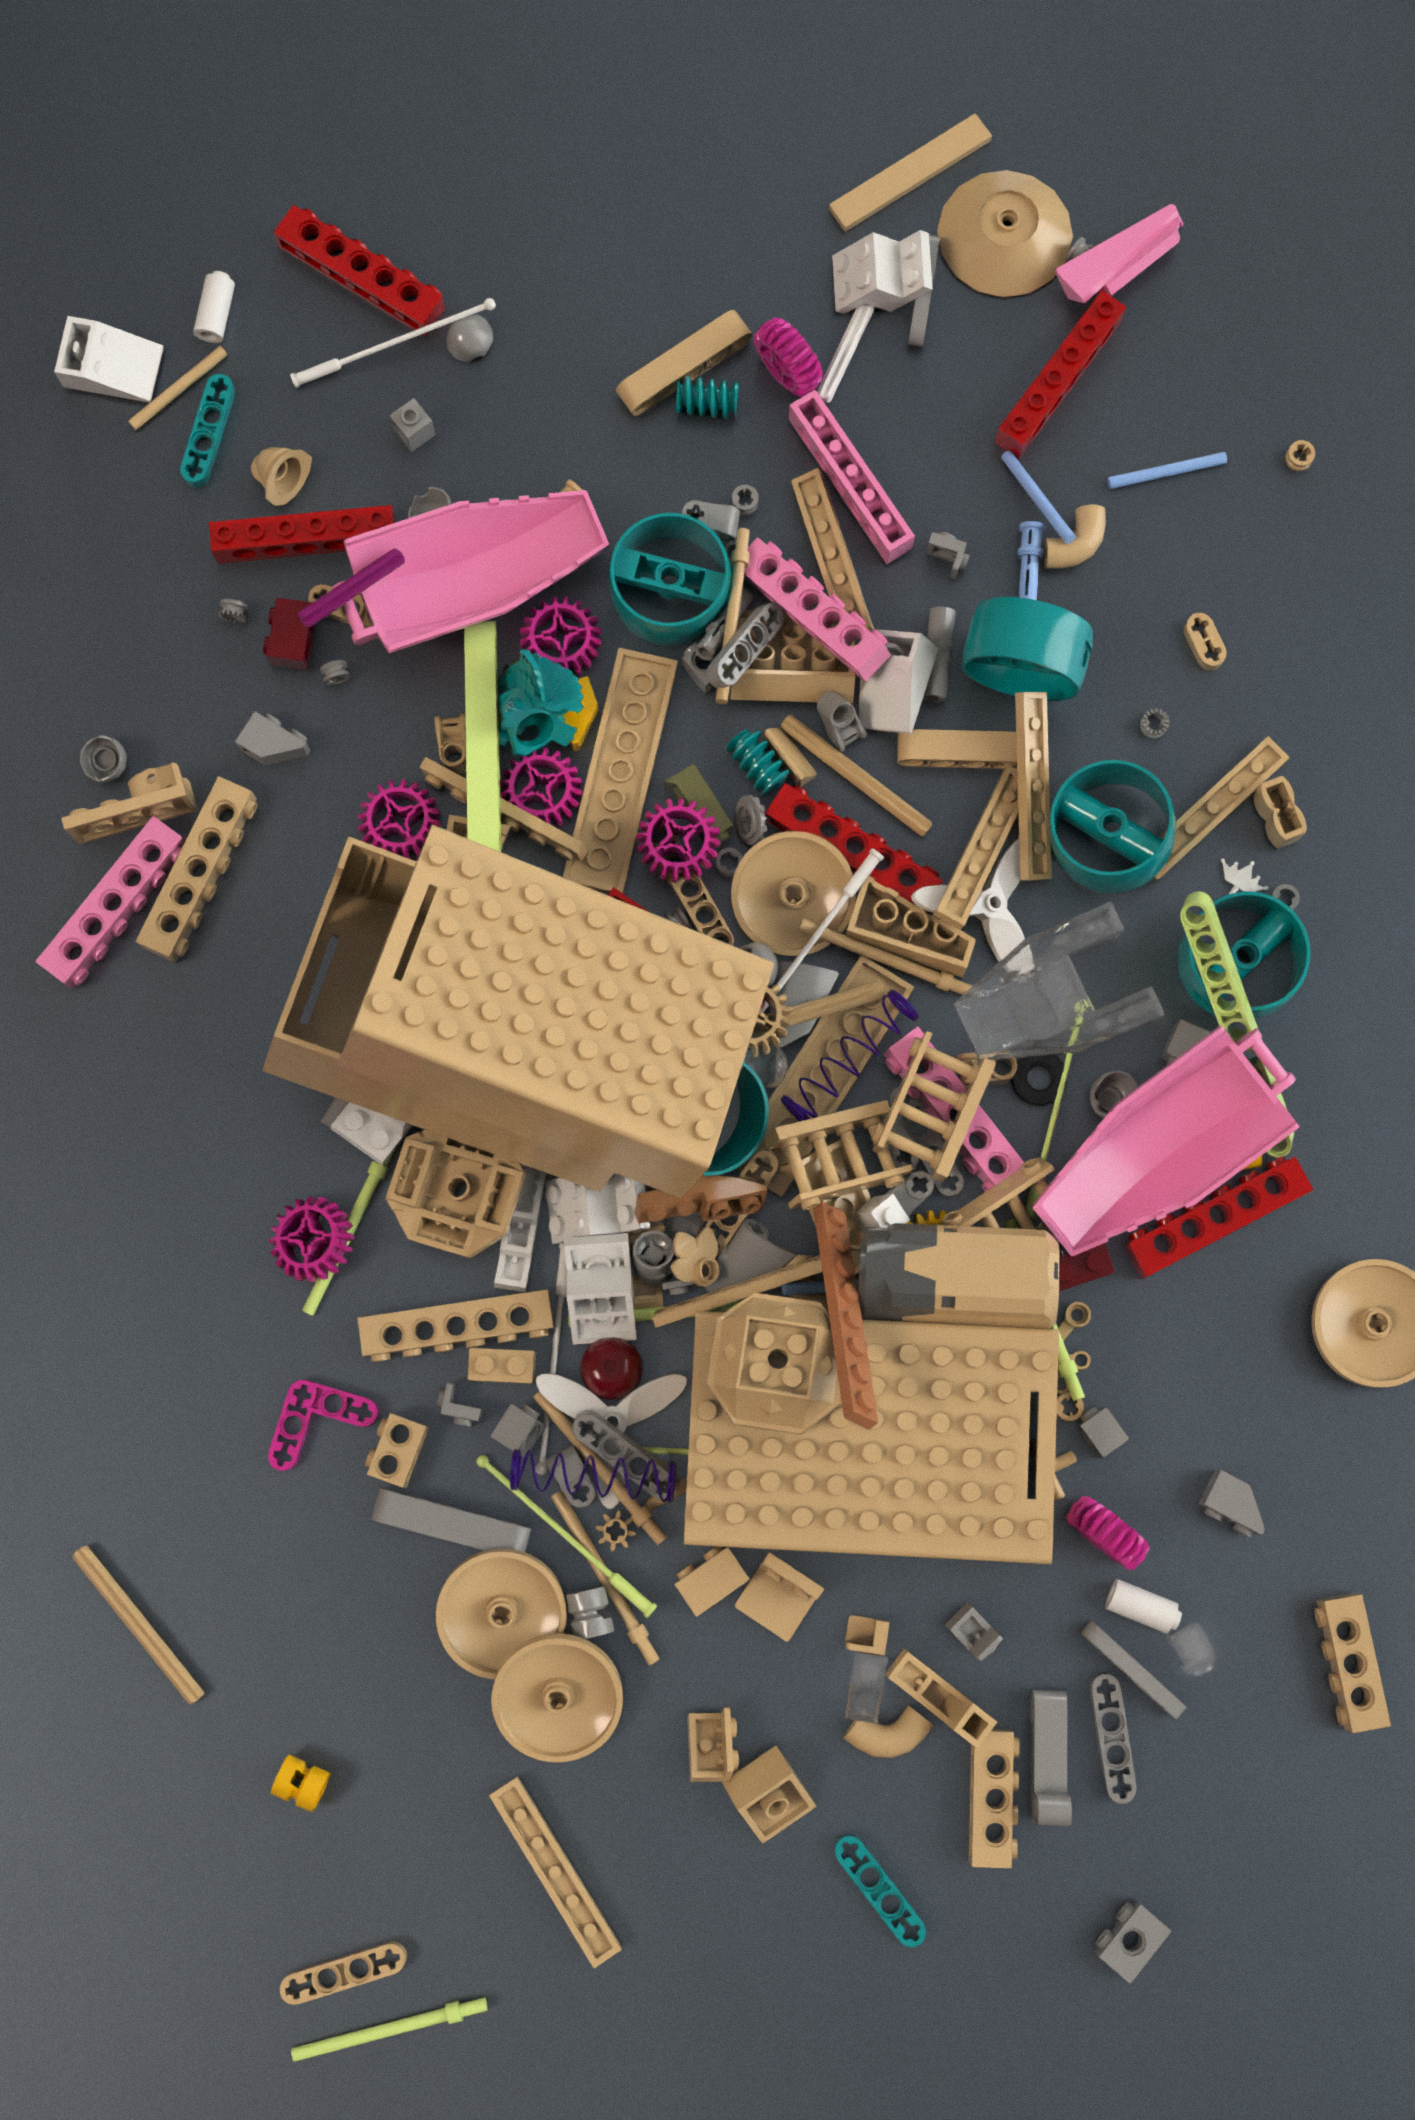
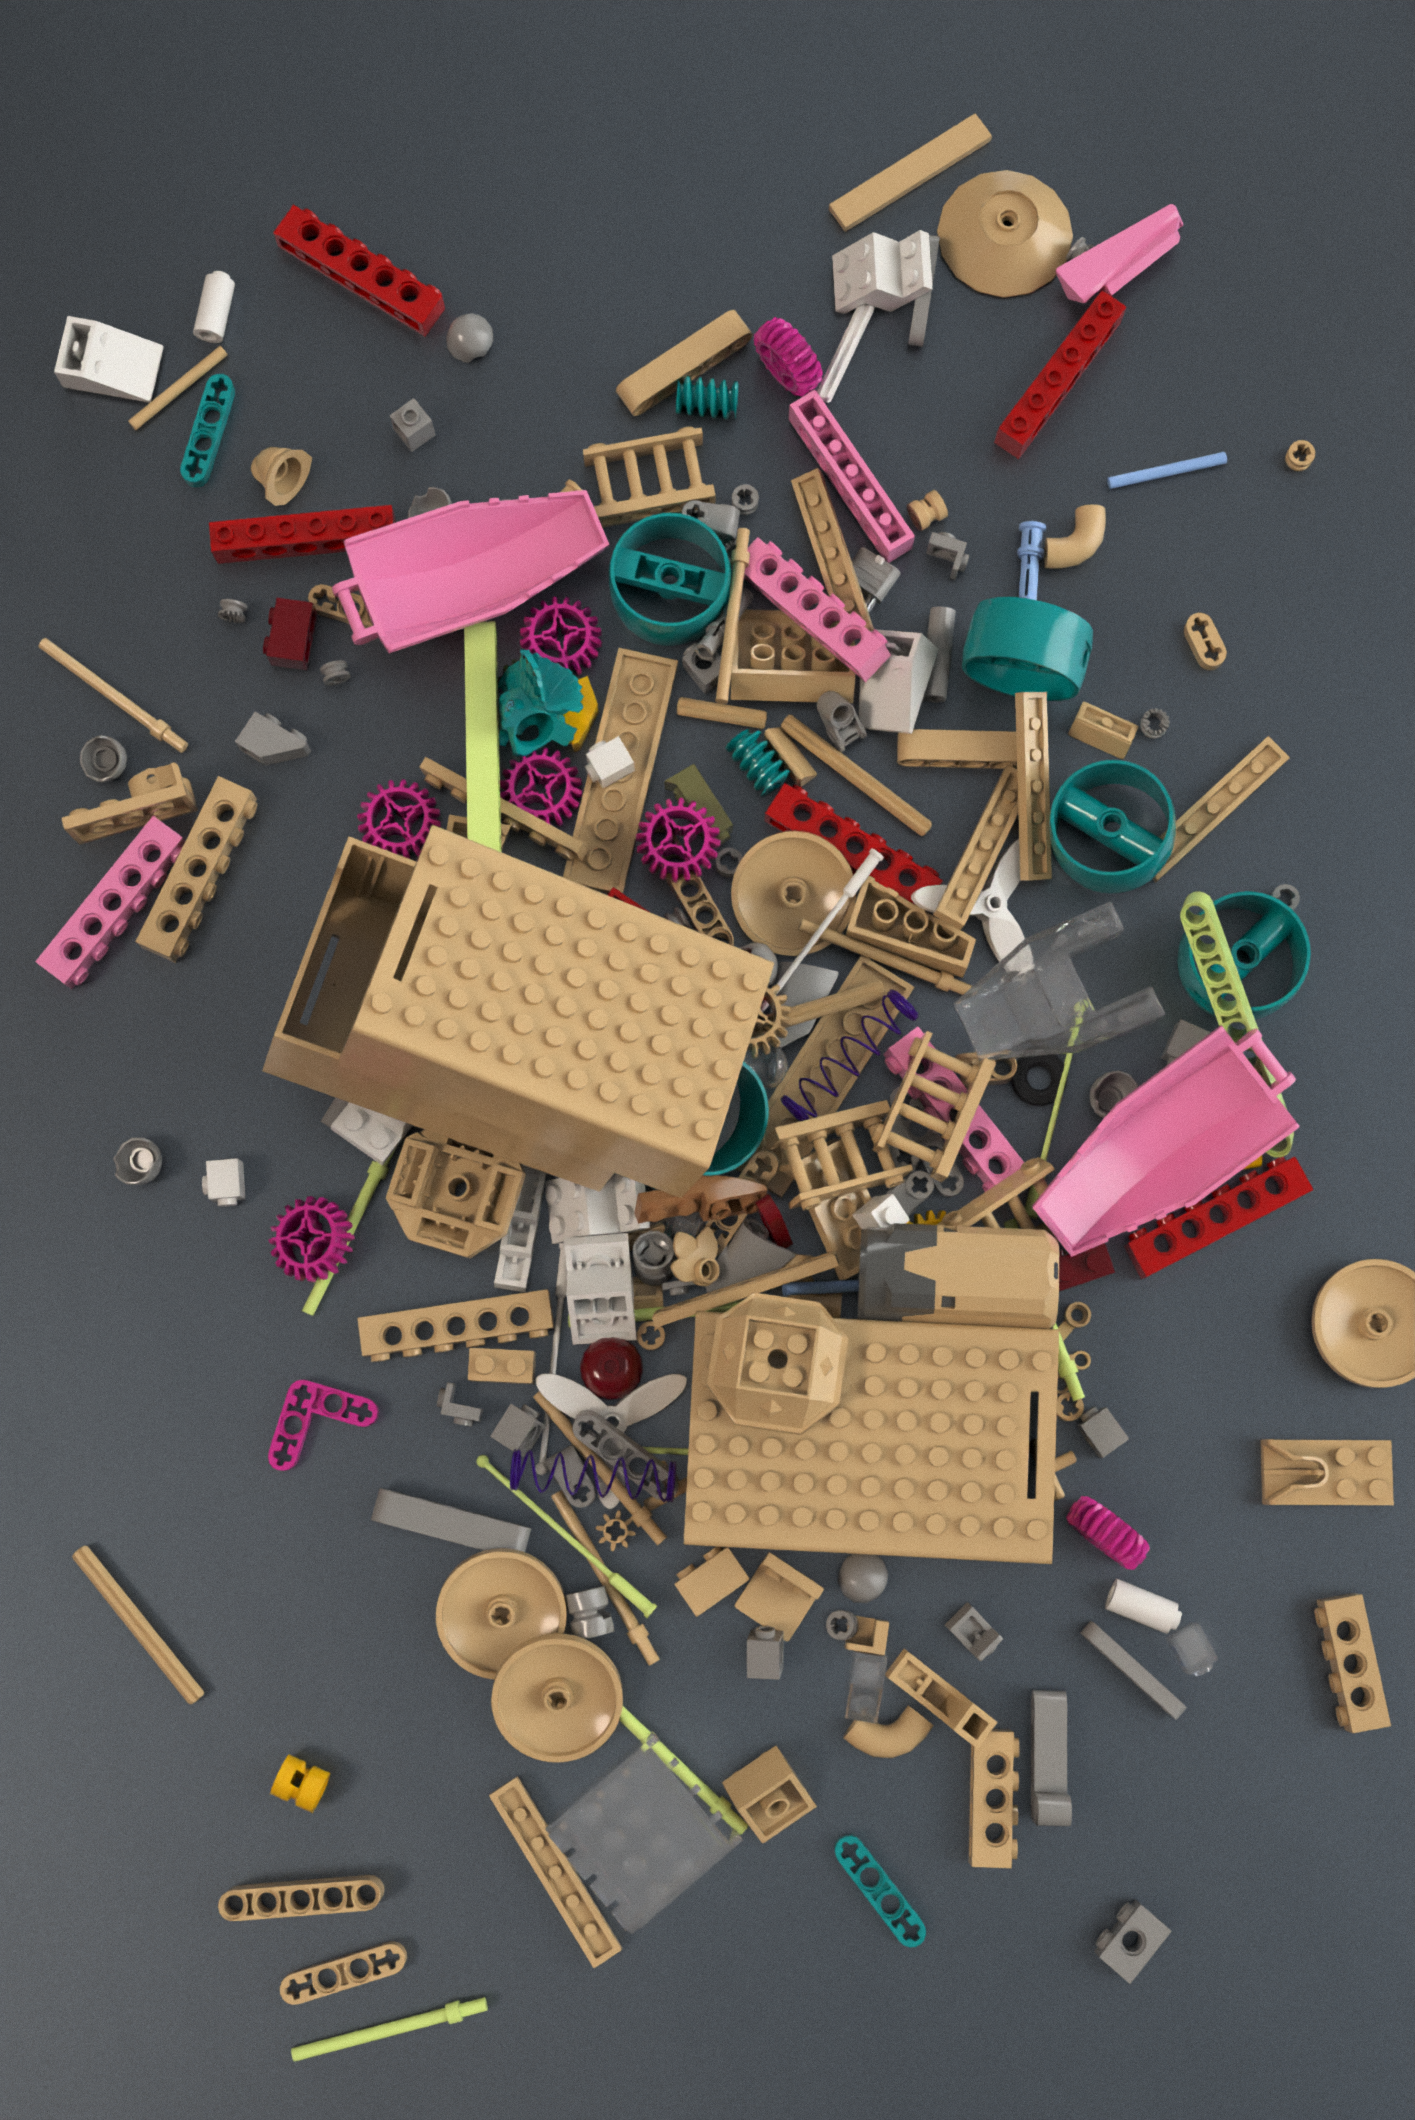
white piece [290,298,496,388] -> none
magenta axle [297,548,405,628] -> none
tan brick [365,1413,429,1488] -> none
tan piece [435,713,466,775] -> none
tan bracket [687,1707,739,1782] -> none
light grey beam [707,603,784,689] -> none
light grey gear [734,795,767,845] -> none
nougat plate [813,1201,878,1430] -> none
light blue bar [1001,450,1076,544] -> none
light grey beam [1089,1673,1137,1804] -> none
light grey slope [1198,1470,1265,1538] -> none
white piece [1220,859,1268,894] -> none
tan brick [1253,776,1307,849] -> none
none -> tan bar [39,638,188,753]
none -> light grey hair [113,1137,162,1185]
none -> white brick [202,1158,246,1207]
none -> tan beam [218,1875,385,1921]
none -> clear windscreen [545,1730,743,1934]
none -> tan fence [583,427,716,528]
none -> white brick [584,736,635,788]
none -> yellowish green bar [619,1706,749,1835]
none -> tan bush [637,1321,665,1350]
none -> tan axle [677,697,767,729]
none -> light grey brick [747,1626,784,1680]
none -> dark red beam [754,1194,793,1249]
none -> light grey bush [826,1610,859,1640]
none -> light grey hair [838,1554,888,1604]
none -> light grey piece [852,547,901,612]
none -> tan wheel [907,490,948,531]
none -> tan slope [1068,701,1139,759]
none -> tan plate [1260,1439,1394,1505]

